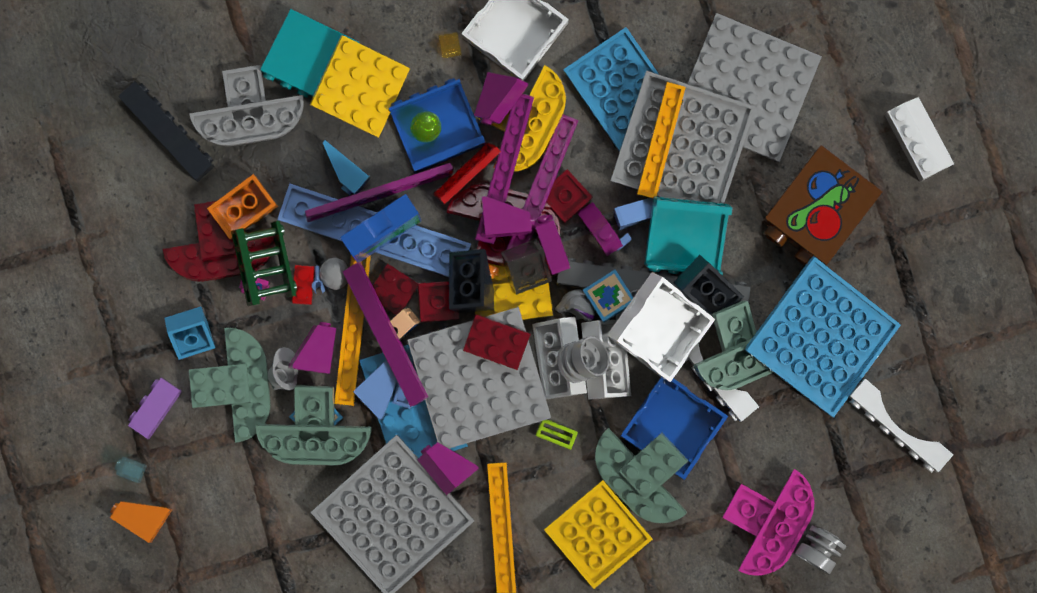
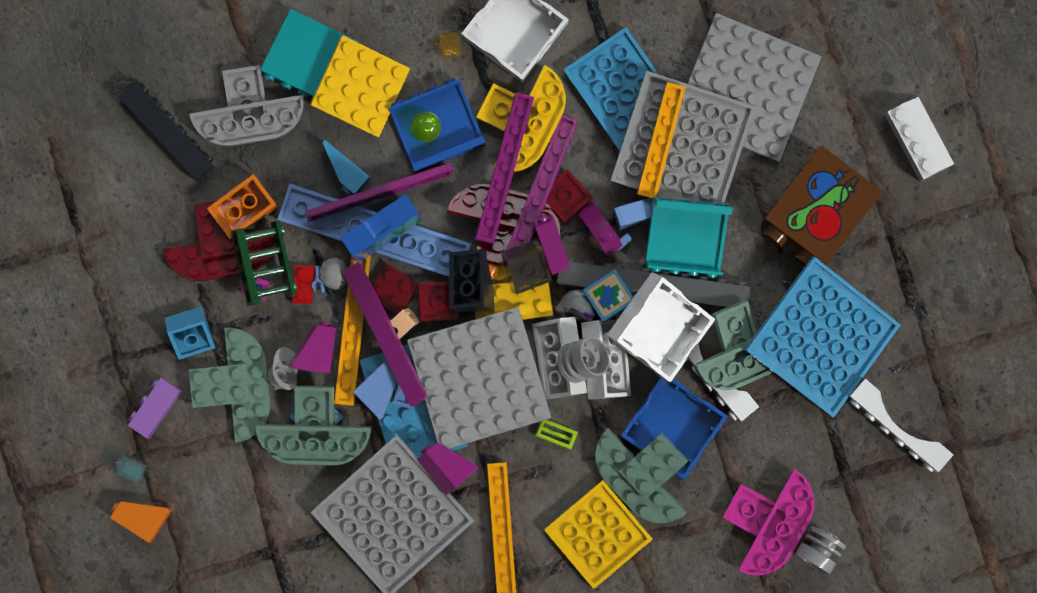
red plate [433,143,501,204] -> none
dark red plate [463,314,531,370] -> none
magenta slope [474,72,528,125] -> none
magenta slope [482,196,535,238] -> none
black slope [673,255,744,317] -> none

